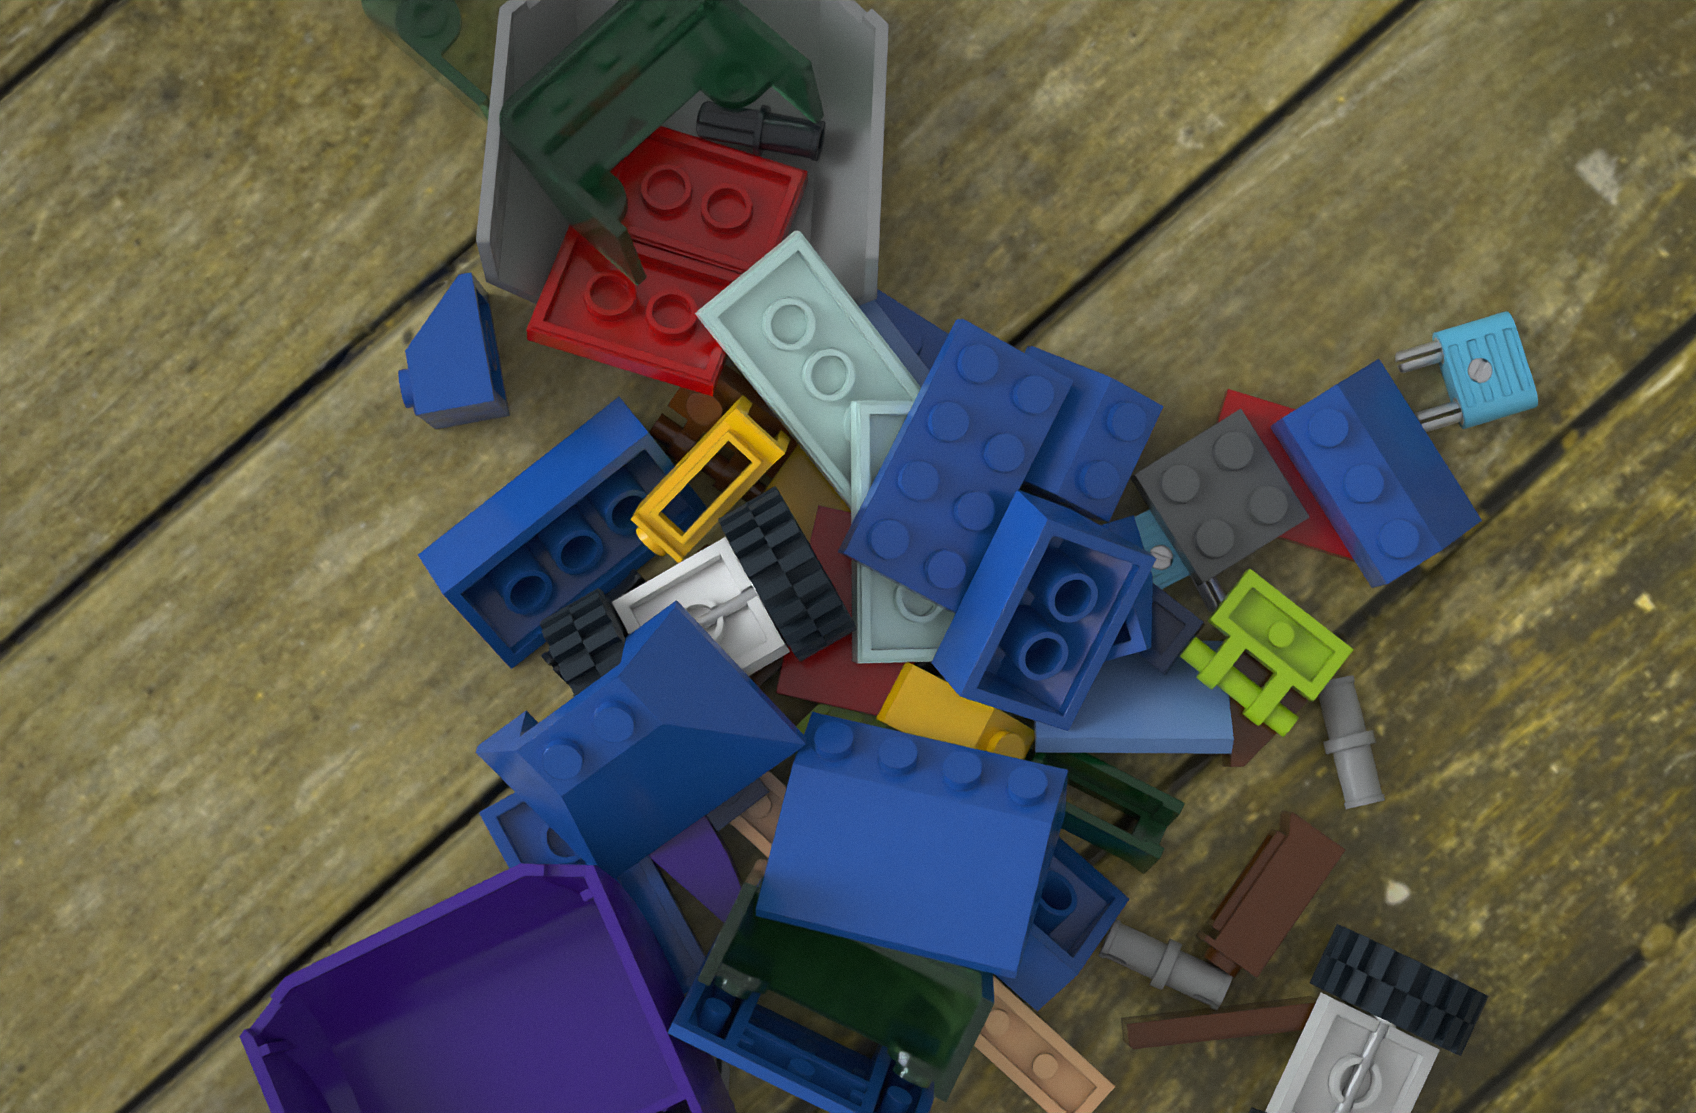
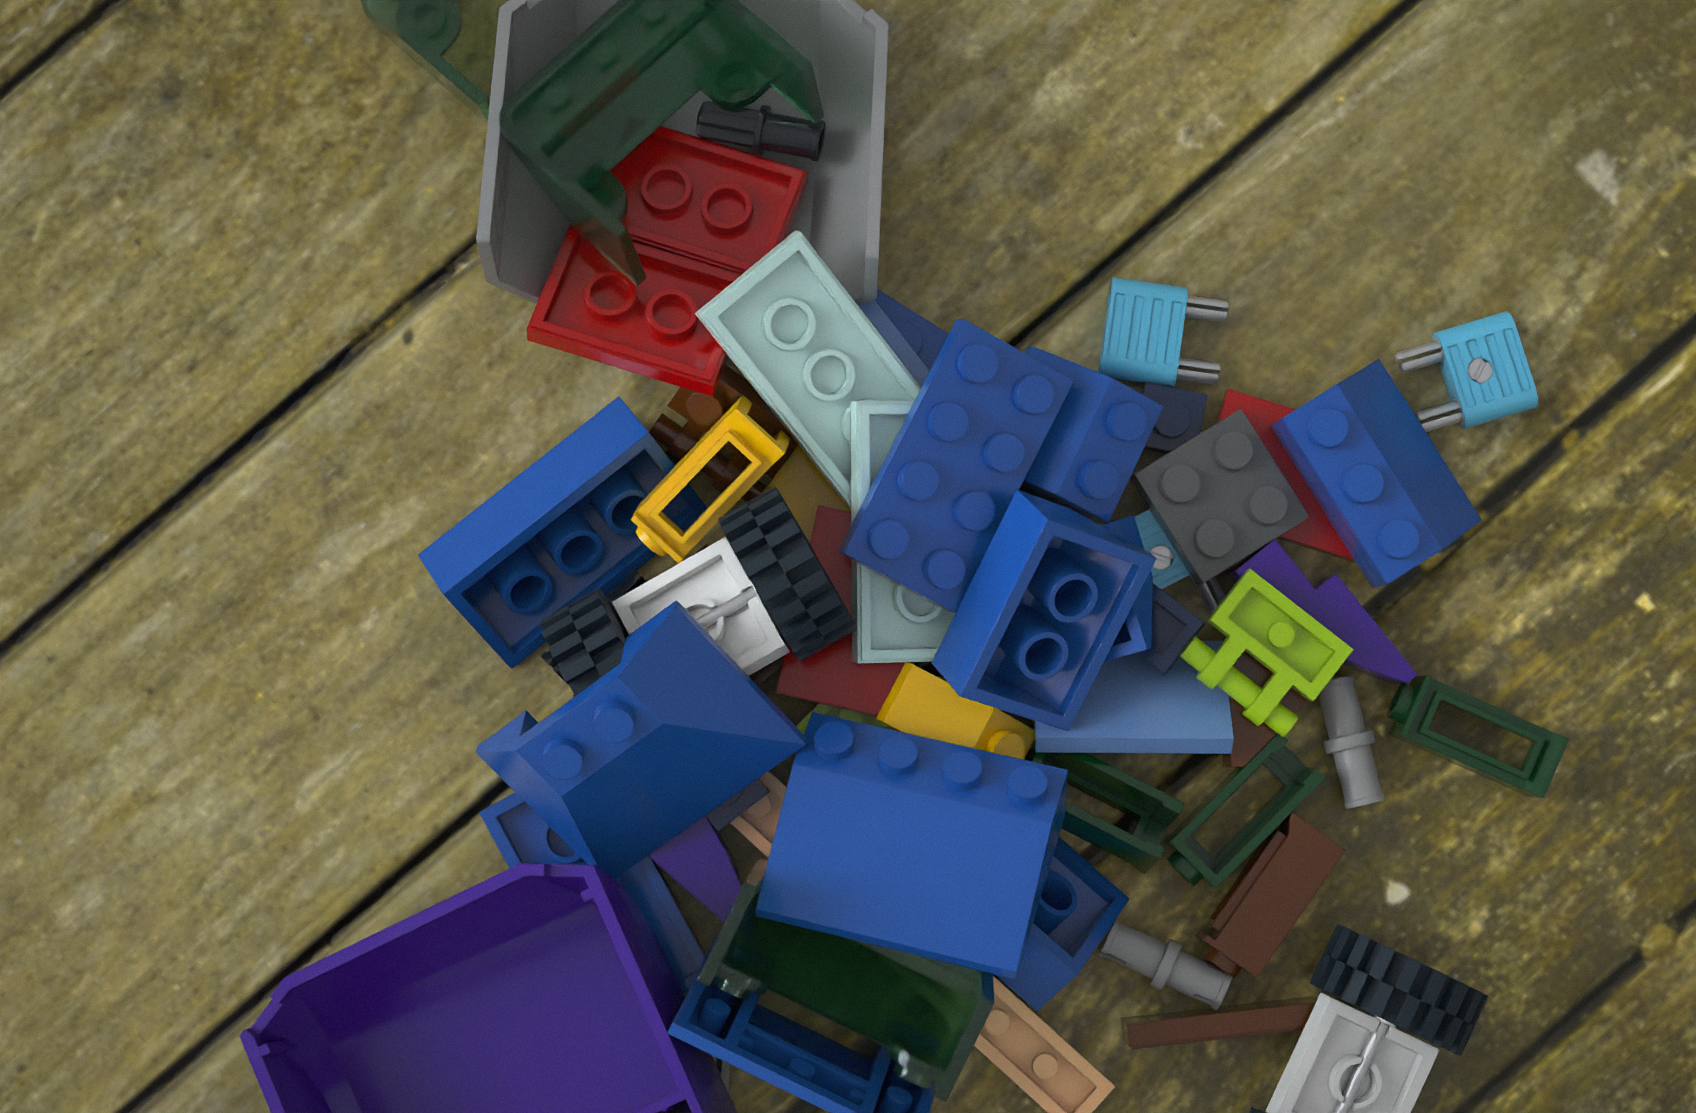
blue slope [398,272,510,429] -> none
none -> medium azure piece [1098,277,1229,387]
none -> dark blue plate [1141,382,1208,454]
none -> dark green window [1163,733,1325,888]
none -> dark purple slope [1227,539,1417,684]
none -> dark green window [1387,675,1569,798]

